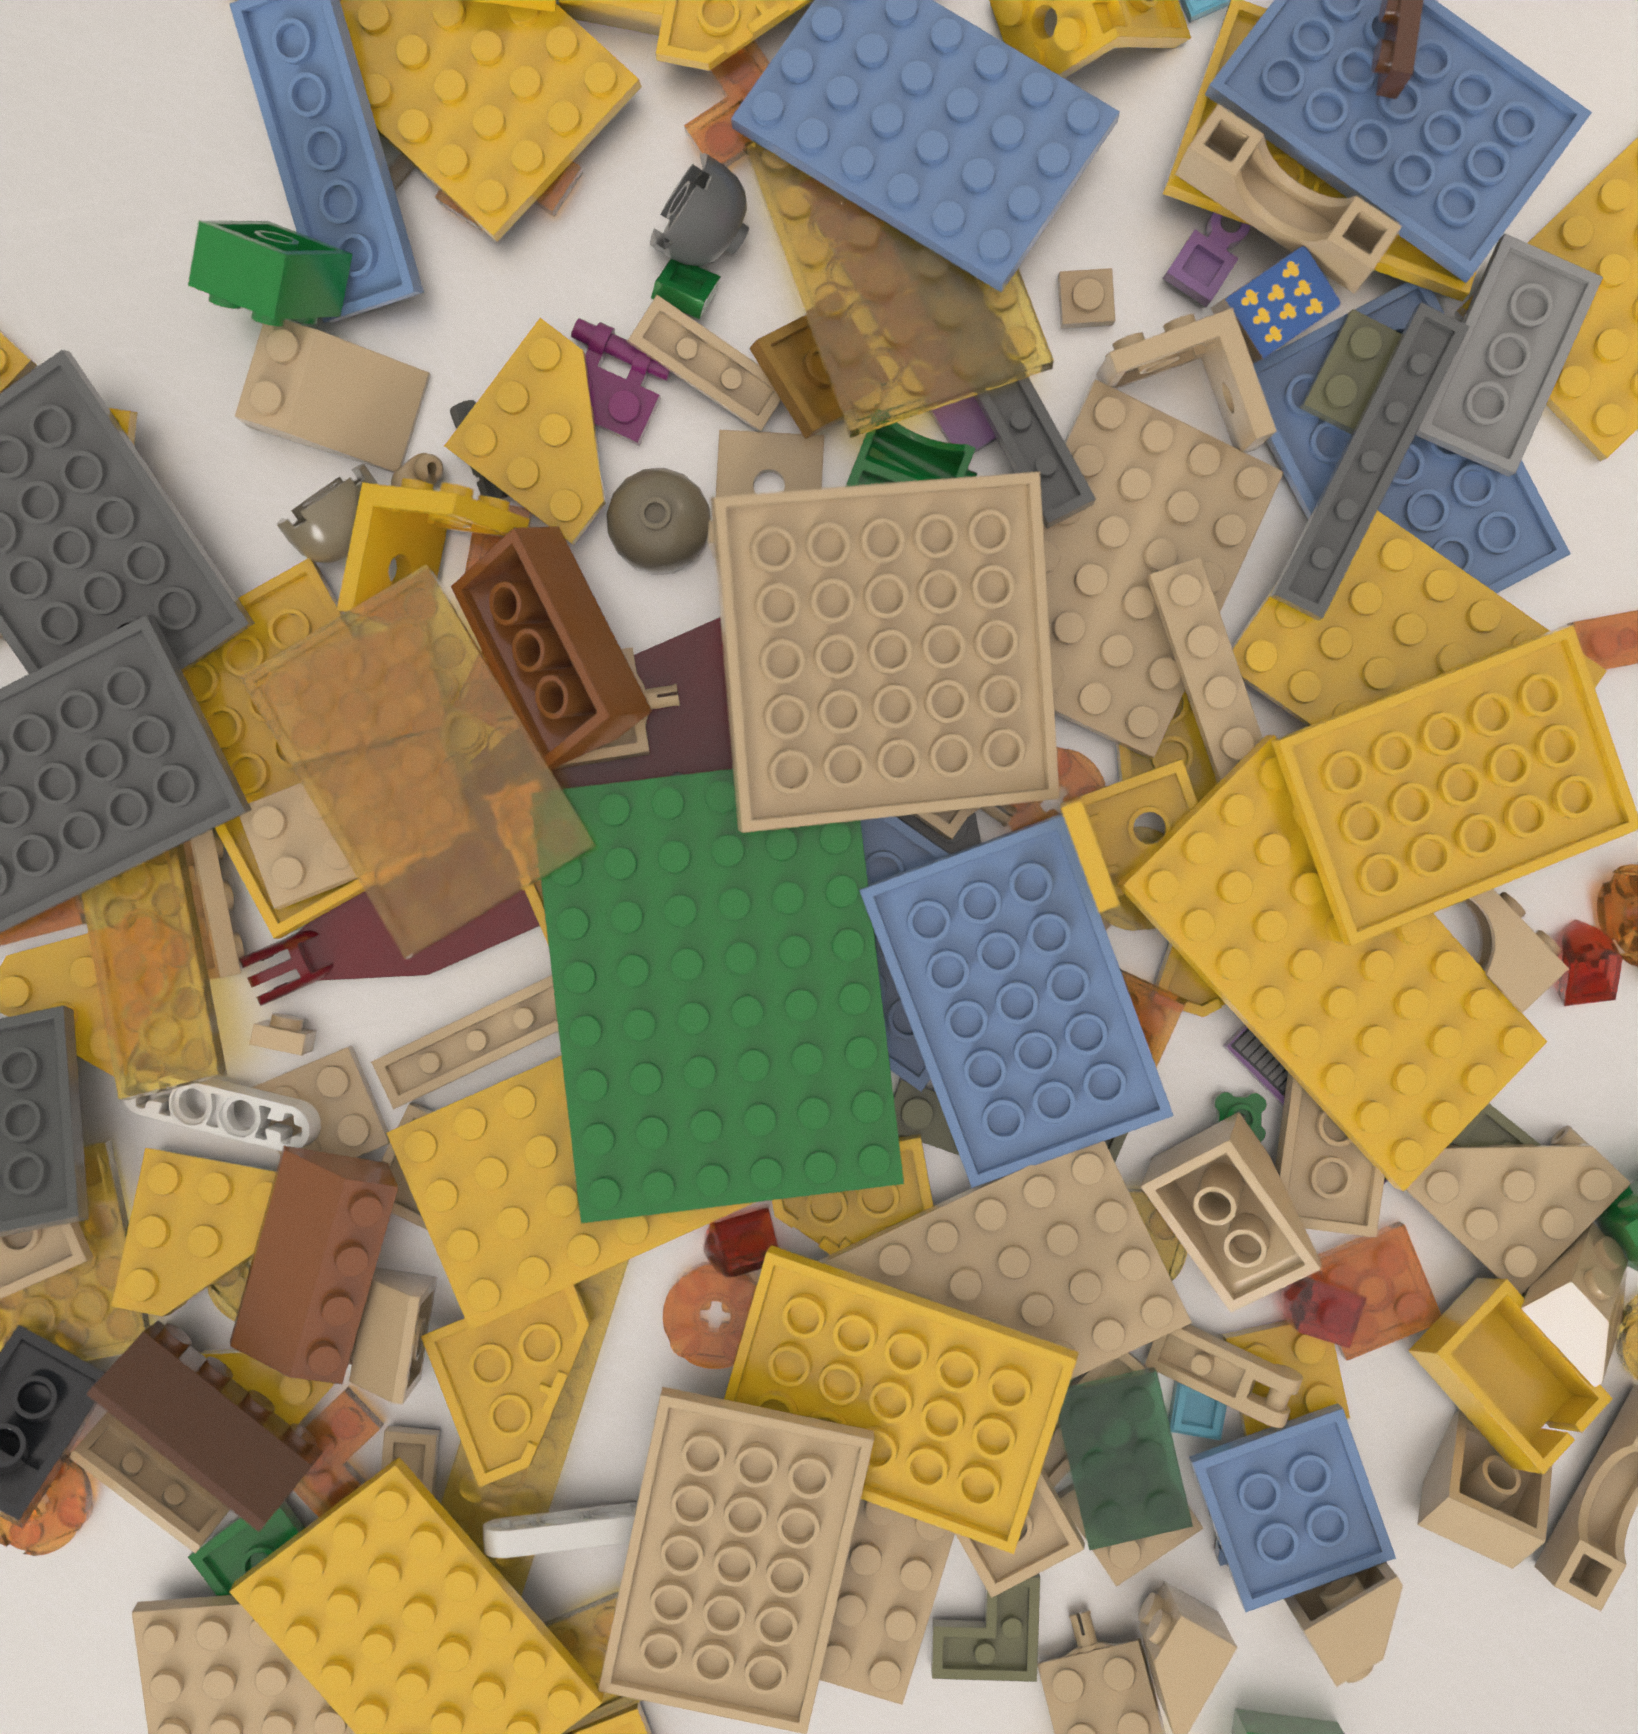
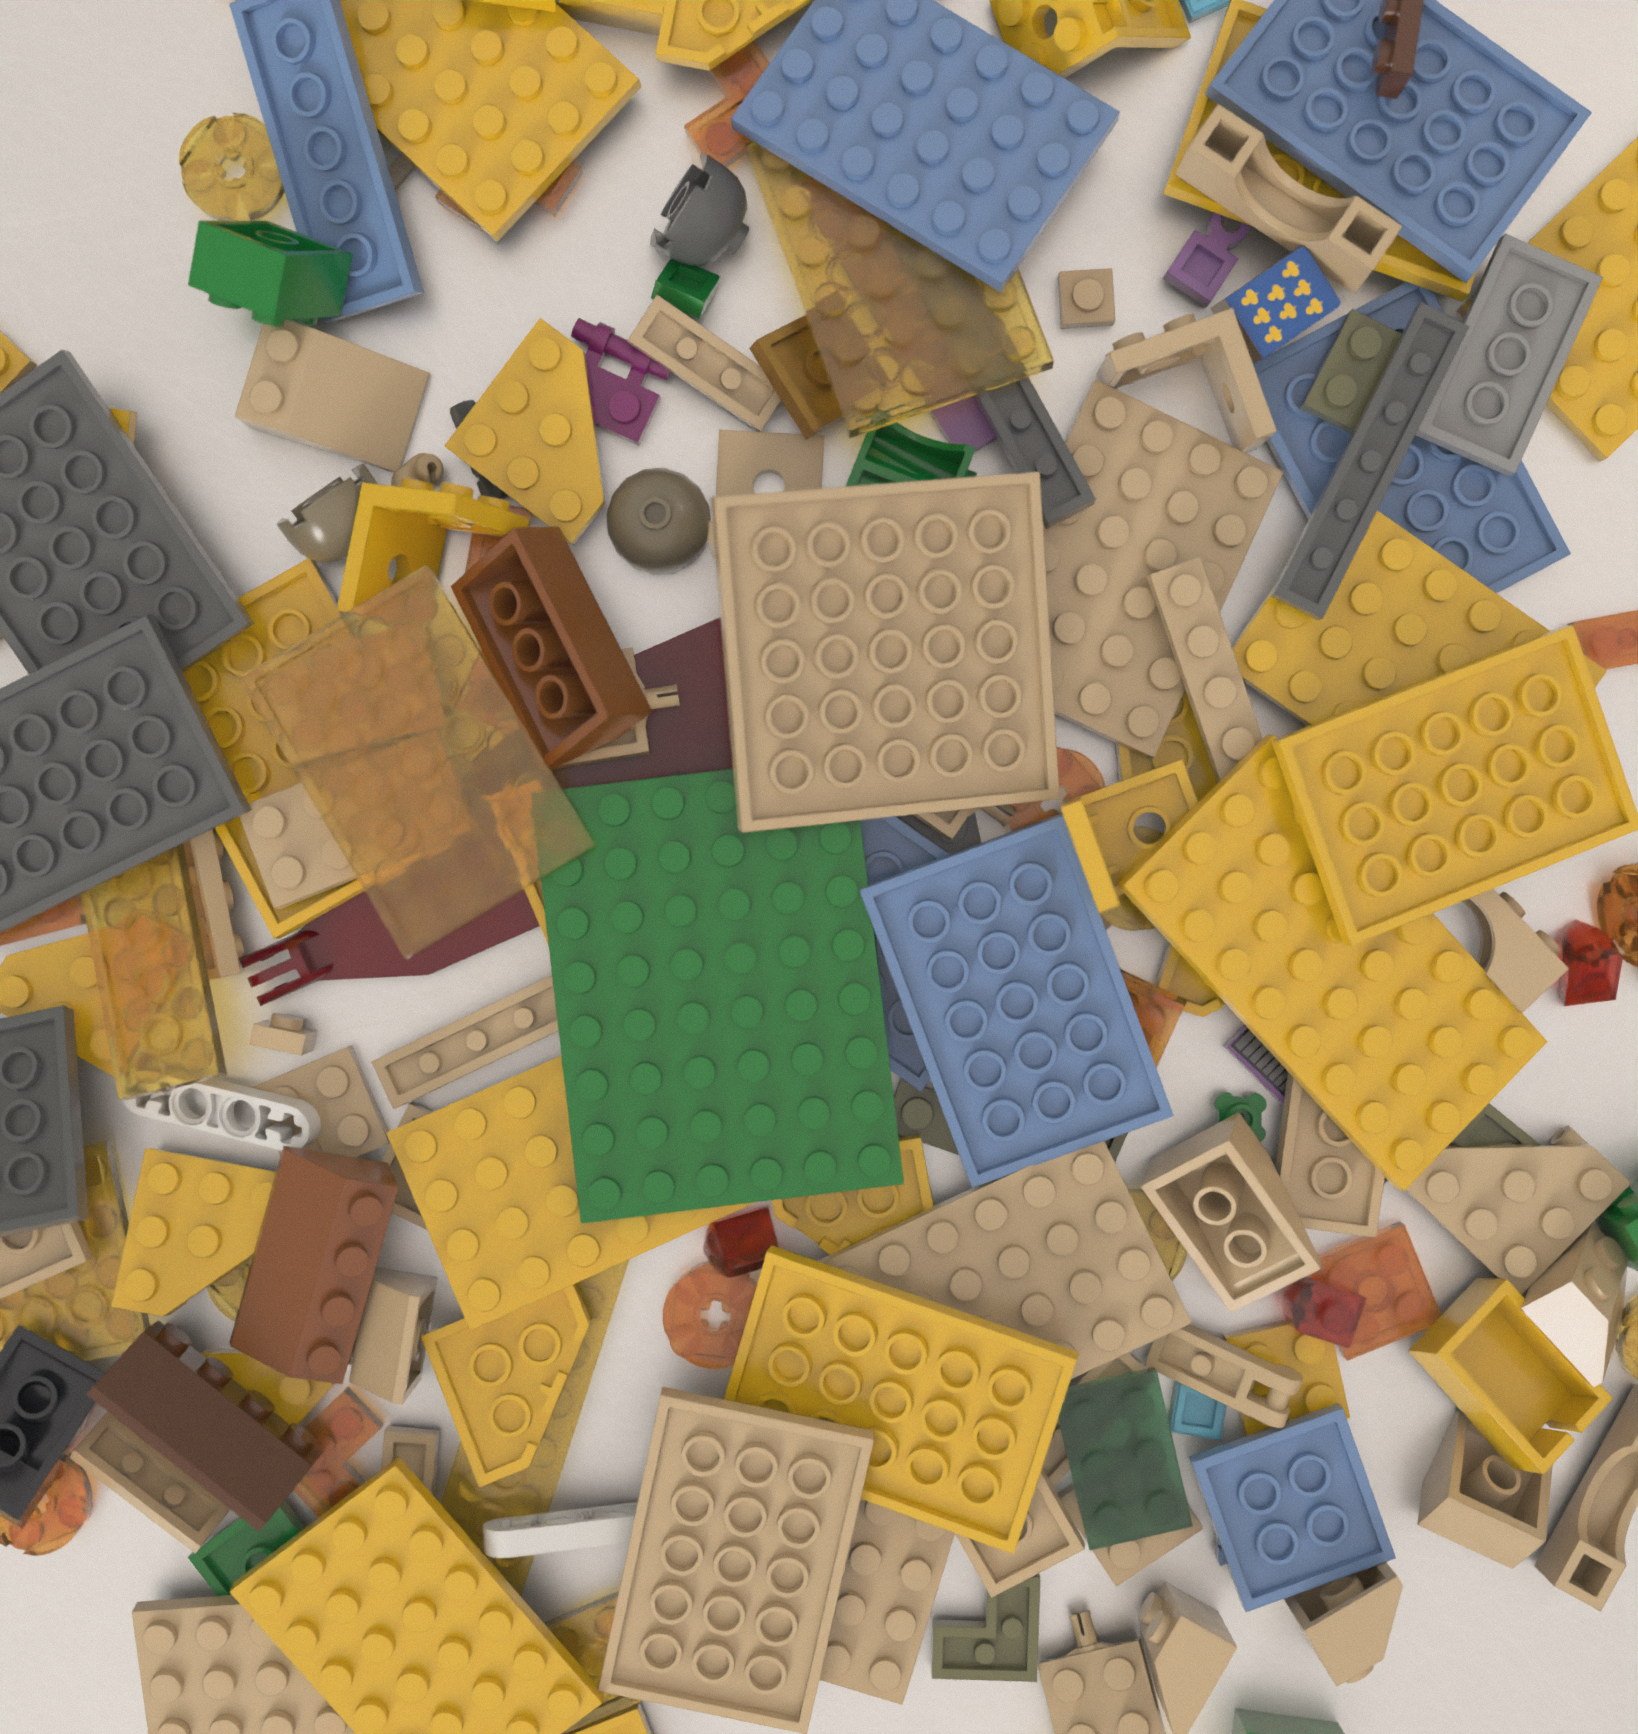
none -> clear yellow plate [179,113,285,221]

